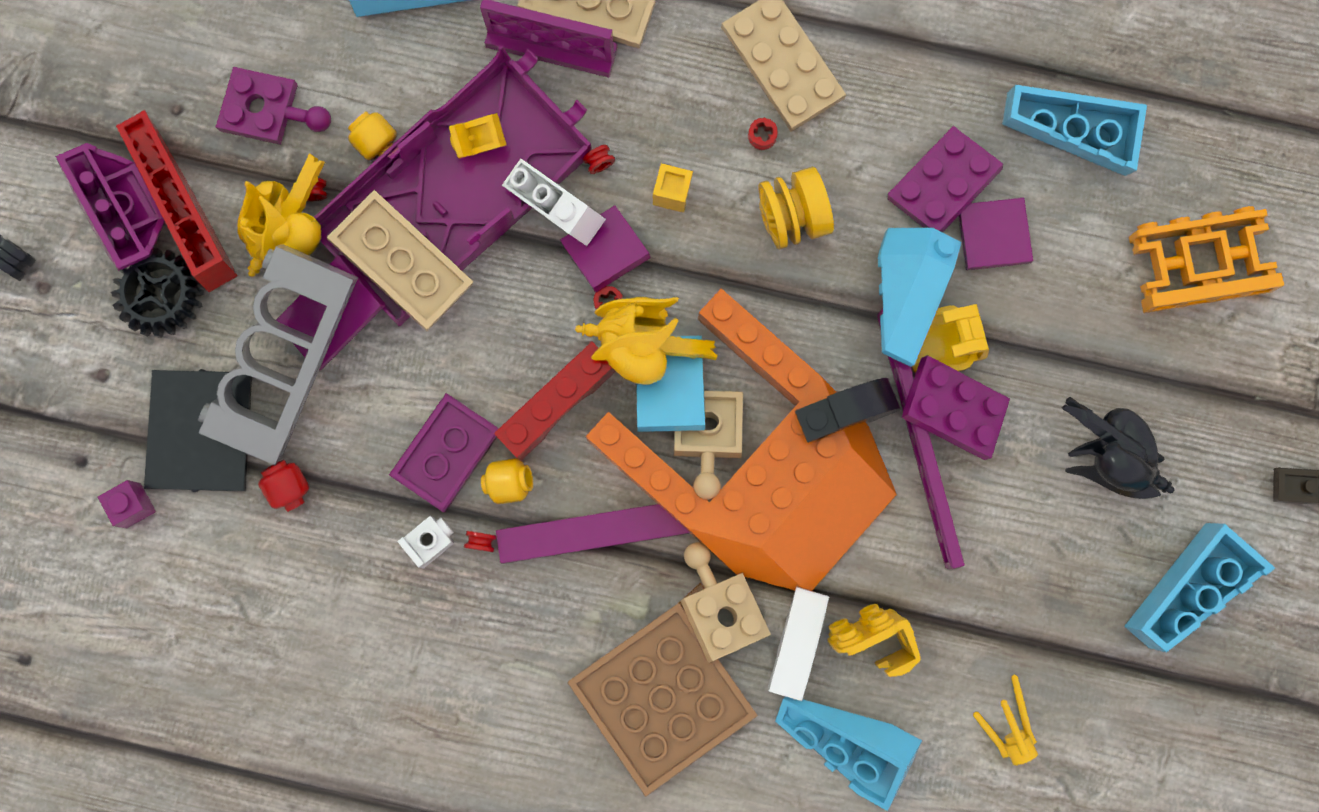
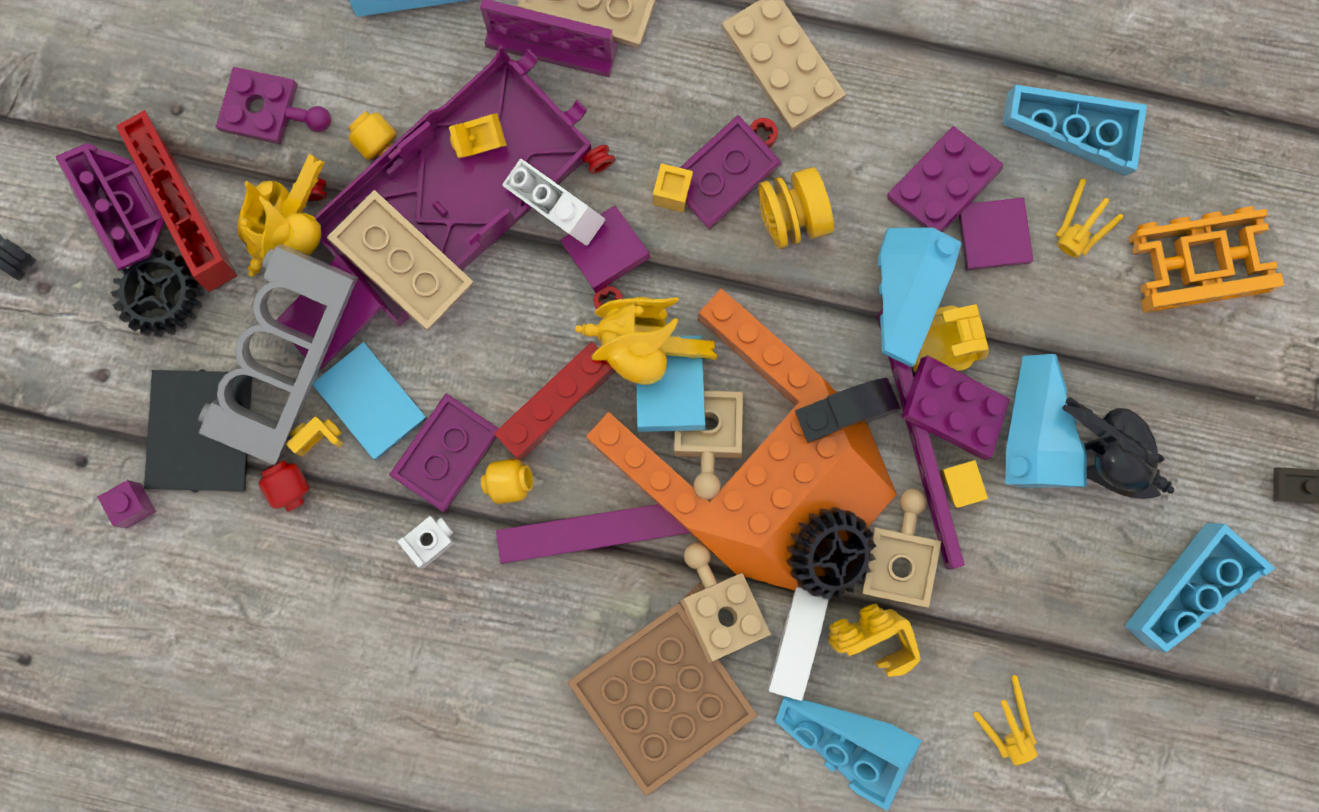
red bush [464,531,496,552] -> none
none -> yellow bracket [286,416,344,457]
none -> medium azure tile [313,342,428,461]
none -> magenta tile [680,115,782,230]
none -> black gear [786,507,877,600]
none -> tan plate [861,488,942,608]
none -> yellow panel [940,460,988,508]
none -> medium azure wedge [1005,354,1087,488]
none -> yellow plant [1055,178,1124,258]

